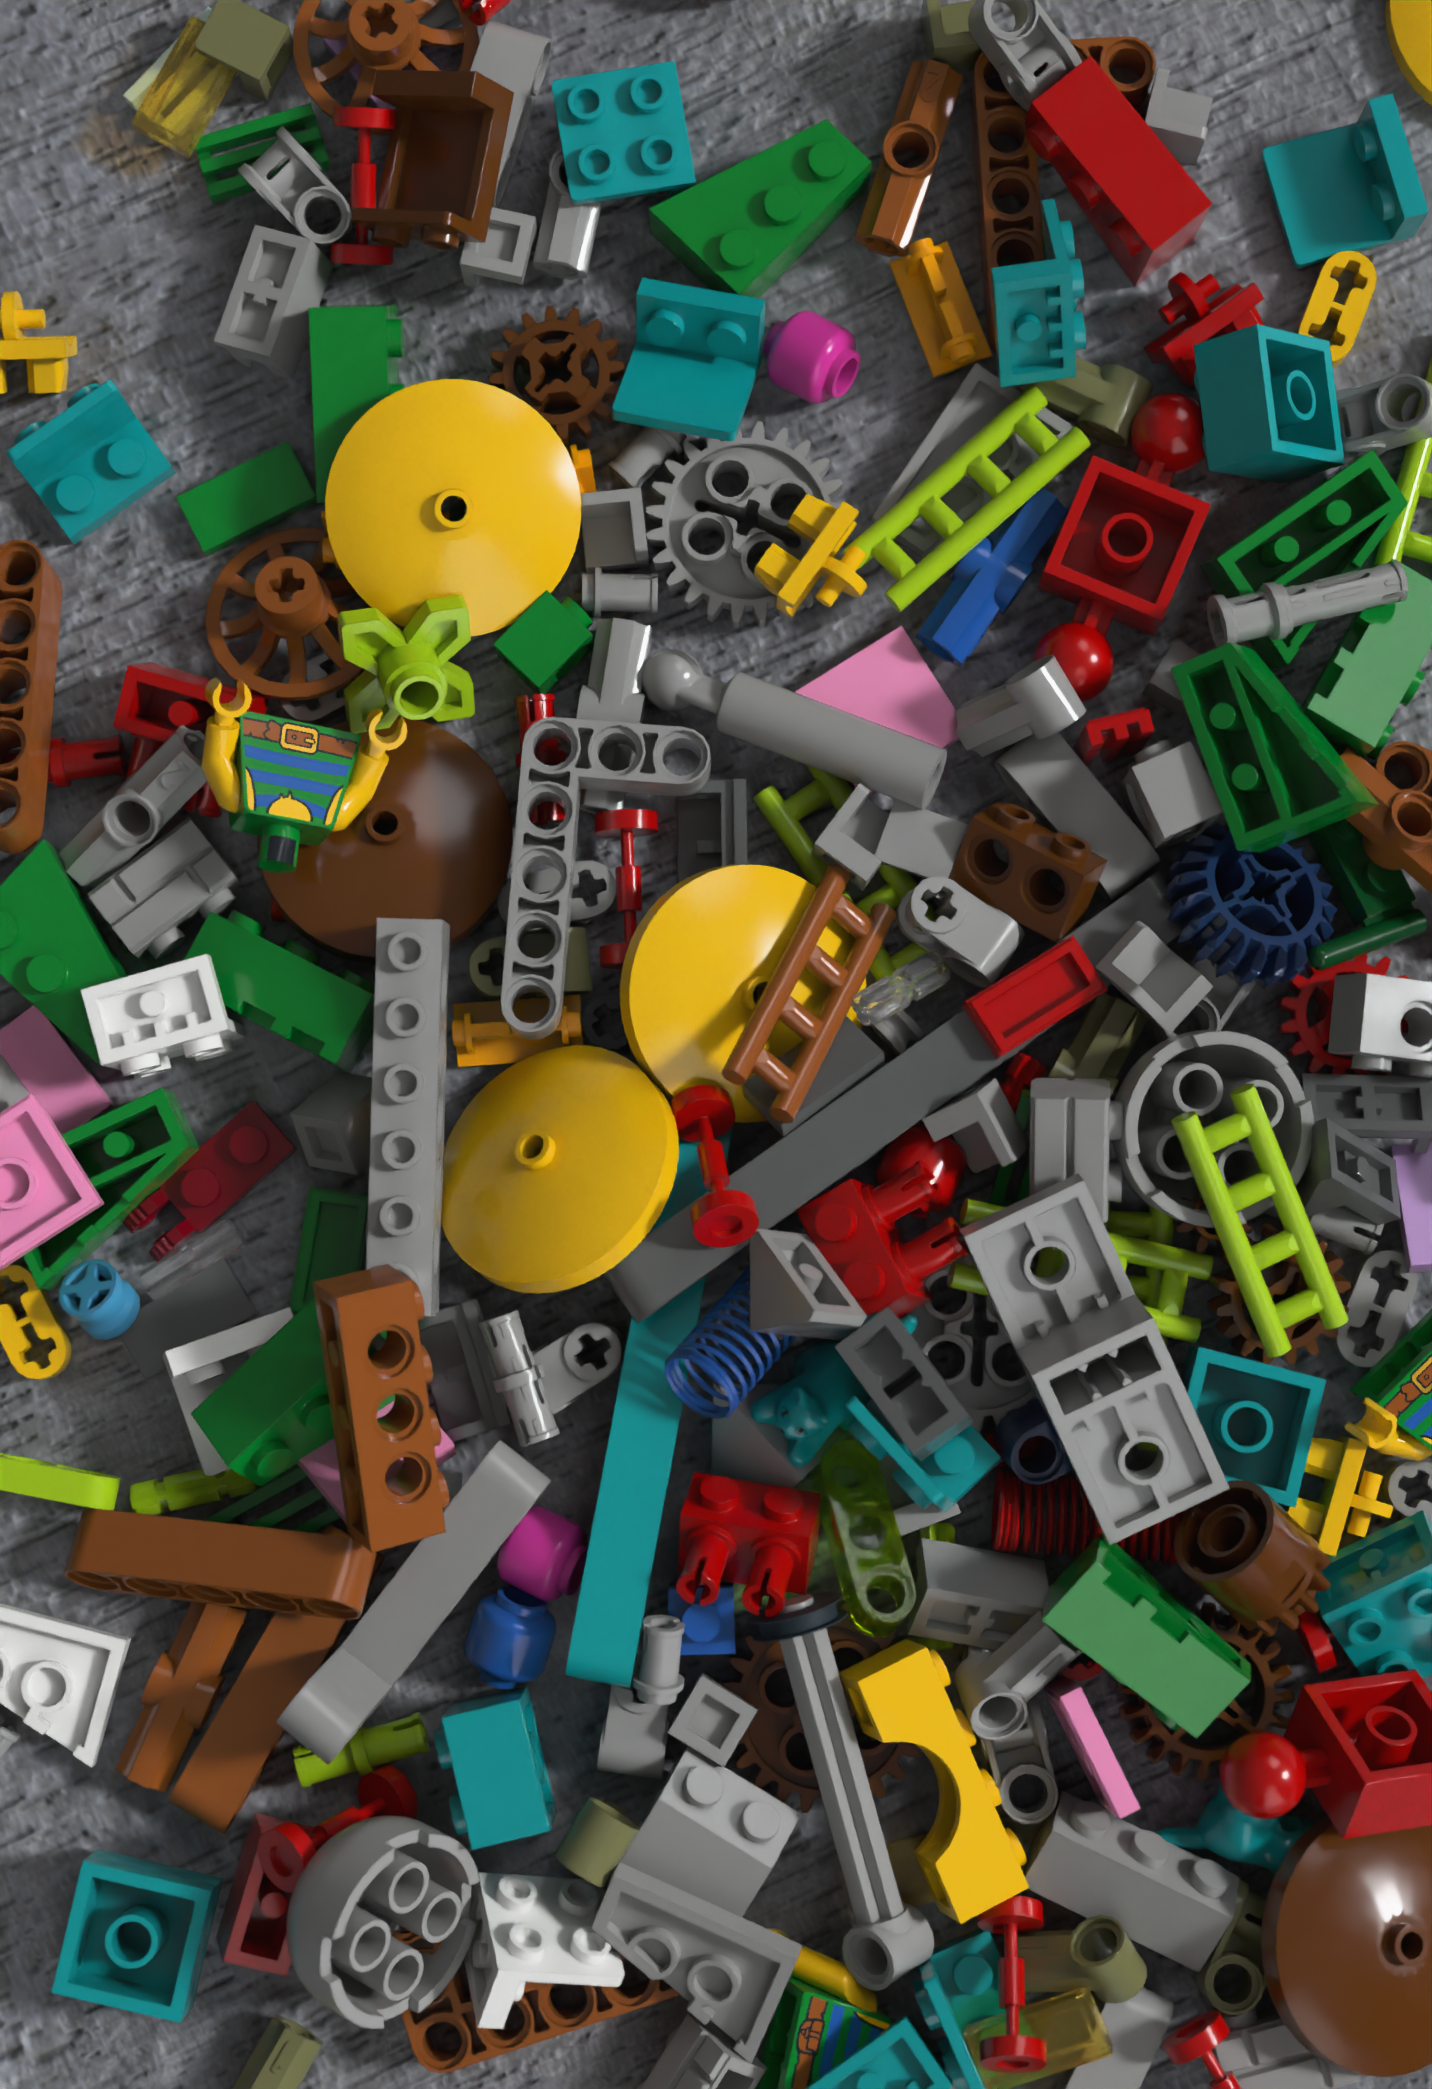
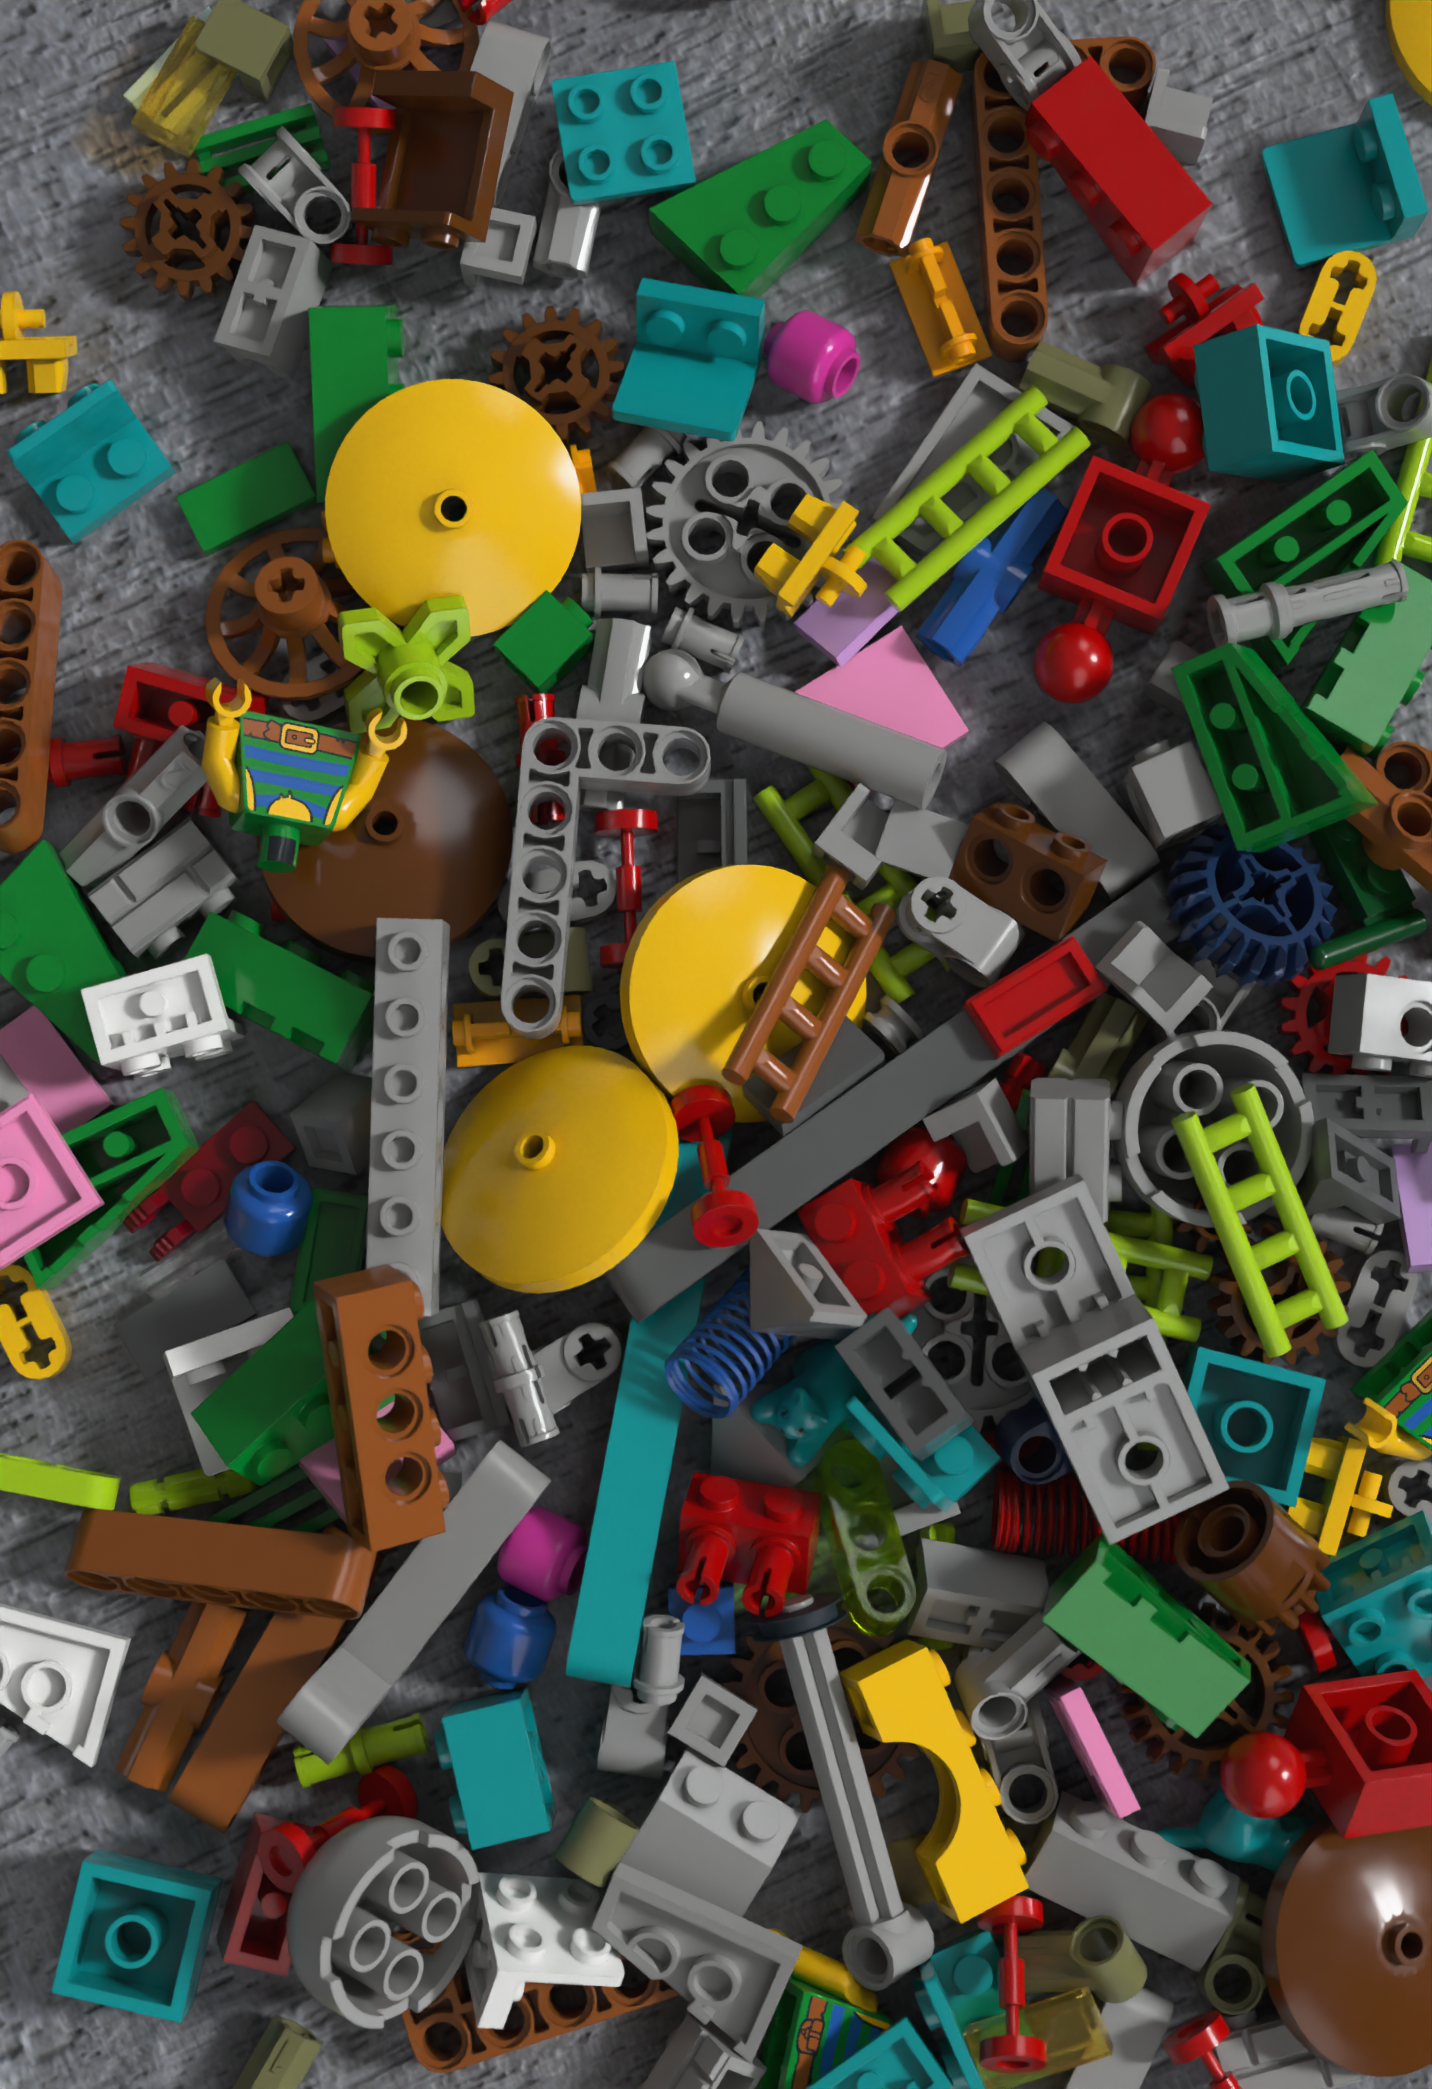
dark azure wheel [59,1259,140,1340] -> none
clear piece [851,952,951,1026] -> none
light grey piece [955,654,1086,757] -> none
teal bracket [991,199,1086,387] -> none
red tile [1073,707,1155,766] -> none
none -> reddish brown gear [120,159,258,301]
none -> blue head [224,1161,313,1257]
none -> light grey pin [661,606,746,674]
none -> lavender tile [794,557,917,668]

